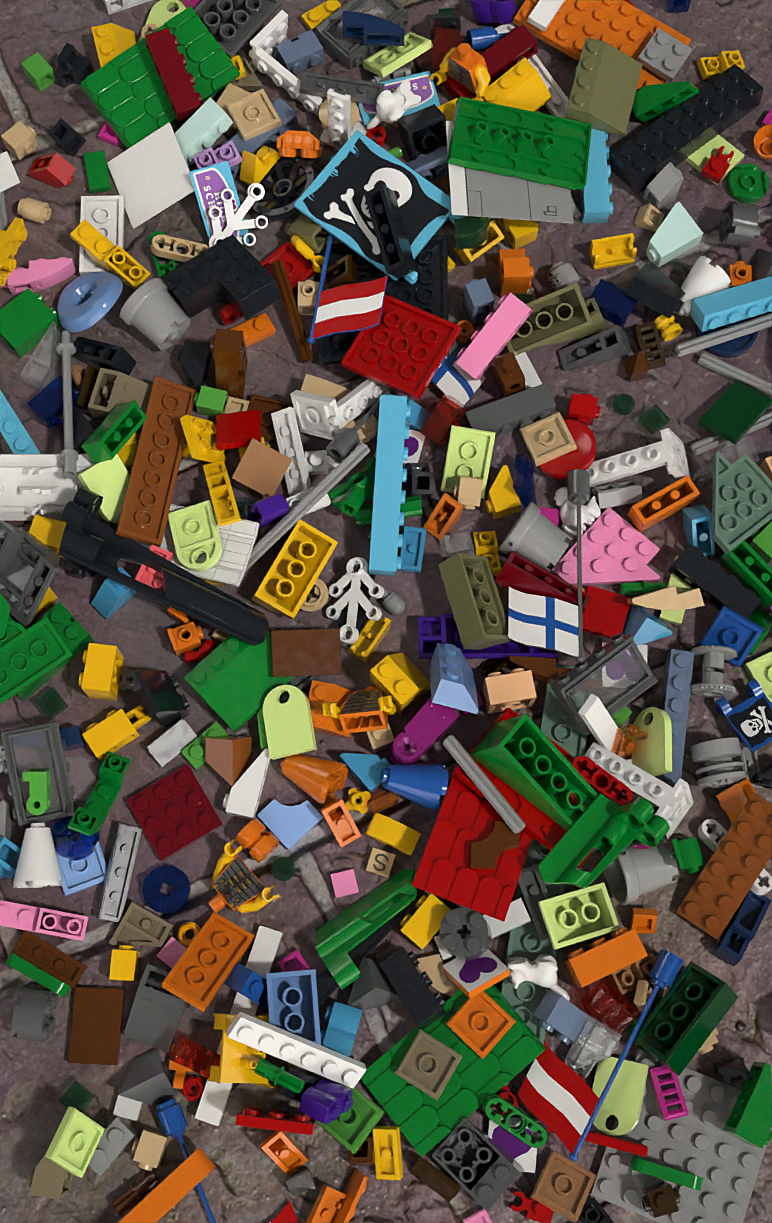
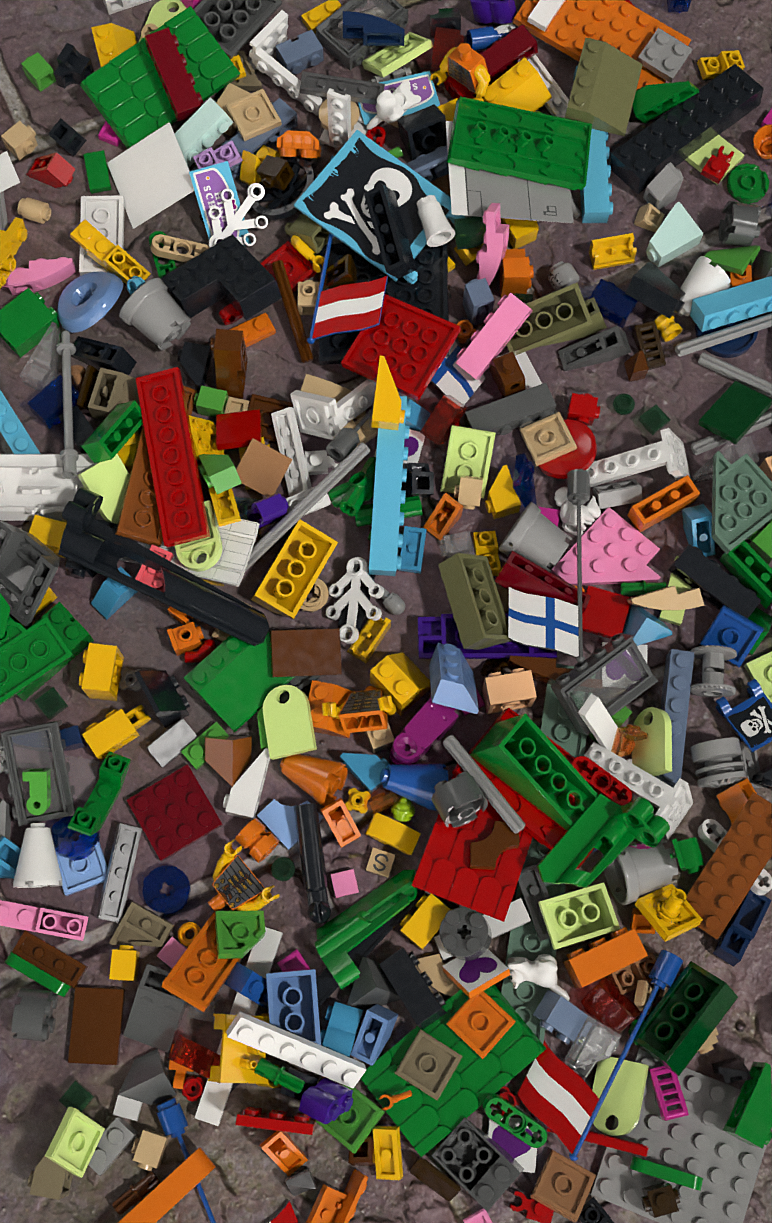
none -> medium azure plate [127,276,145,295]
none -> red plate [136,367,210,548]
none -> bright green slope [198,454,242,495]
none -> bright green plate [215,911,266,959]
none -> dark brown brick [256,155,295,191]
none -> black piece [293,803,331,924]
none -> medium blue slope [351,1004,398,1066]
none -> yellow slope [371,356,405,430]
none -> orange hand [379,1090,412,1110]
none -> lime plate [391,797,415,822]
none -> white plant [417,195,455,247]
none -> dark grey brick [432,771,488,828]
none -> bright pink slope [476,203,509,285]
none -> yellow plate [635,884,703,942]
none -> bright green slope [705,245,760,275]

